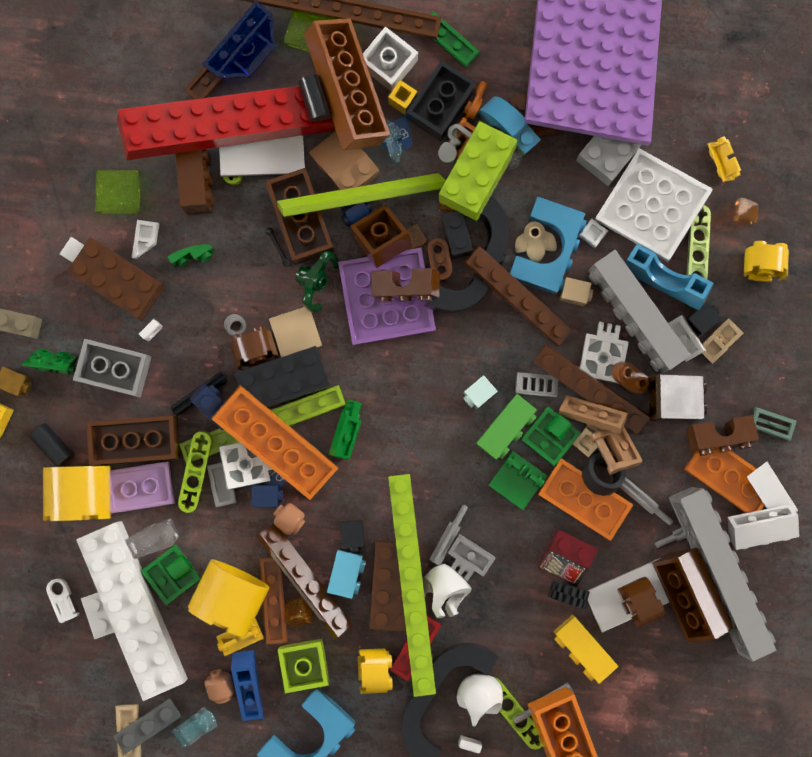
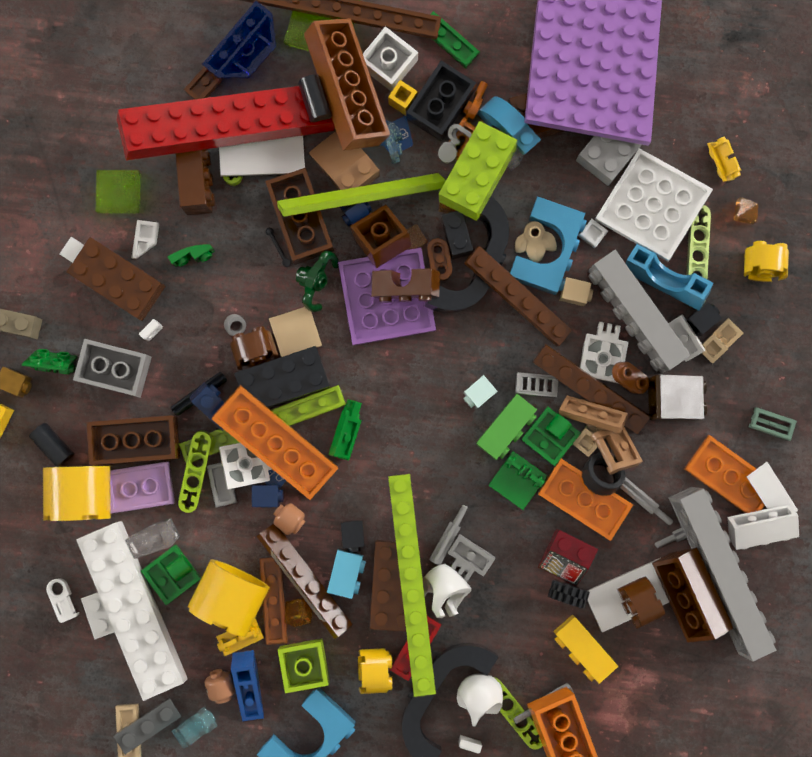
reddish brown arch [685,415,759,456] -> none

